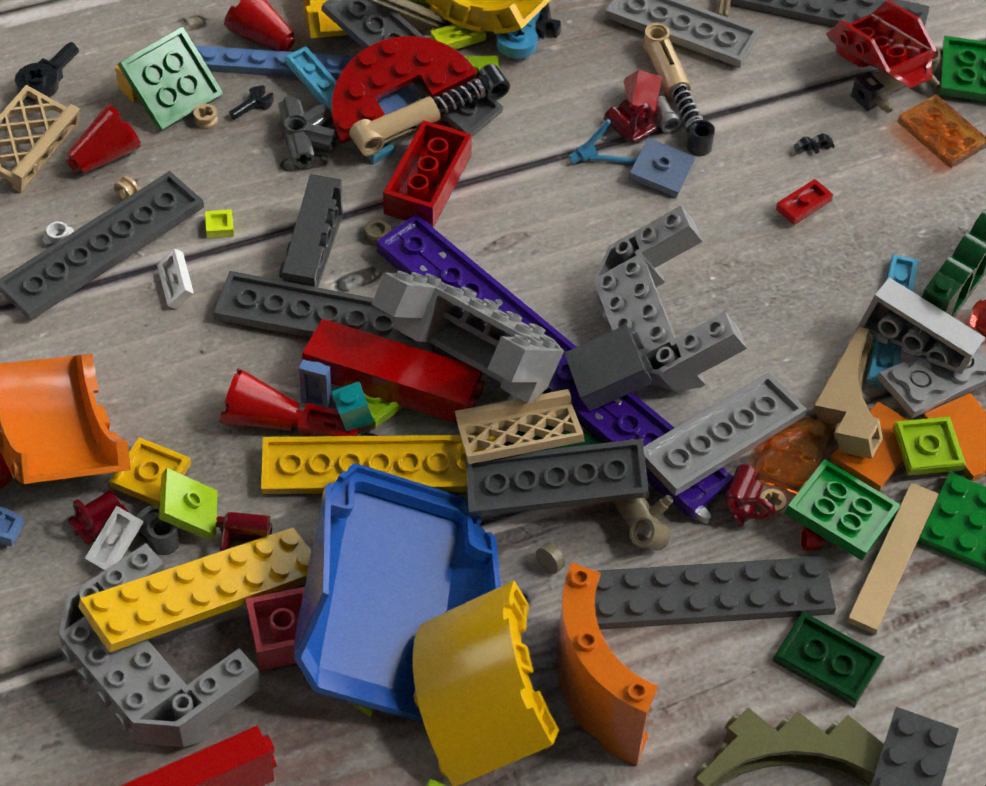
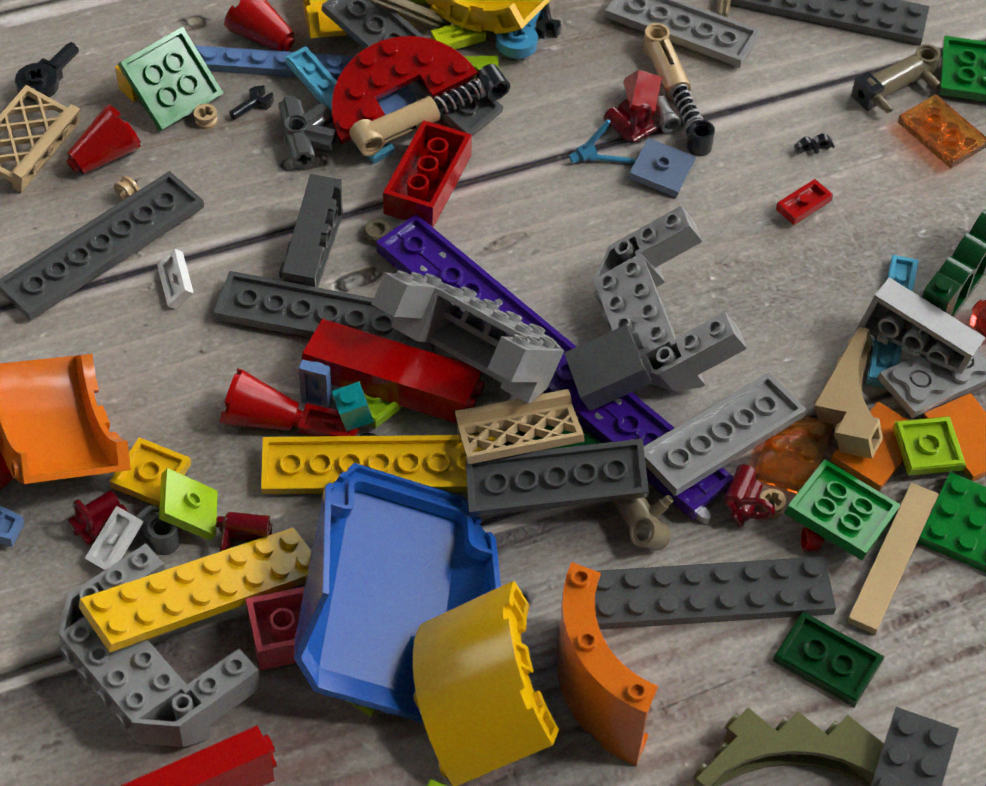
white plate [43,221,74,245] -> none
neon yellow tile [205,209,234,239] -> none
dark tan tile [536,543,565,574] -> none
red slope [826,0,937,89] -> none

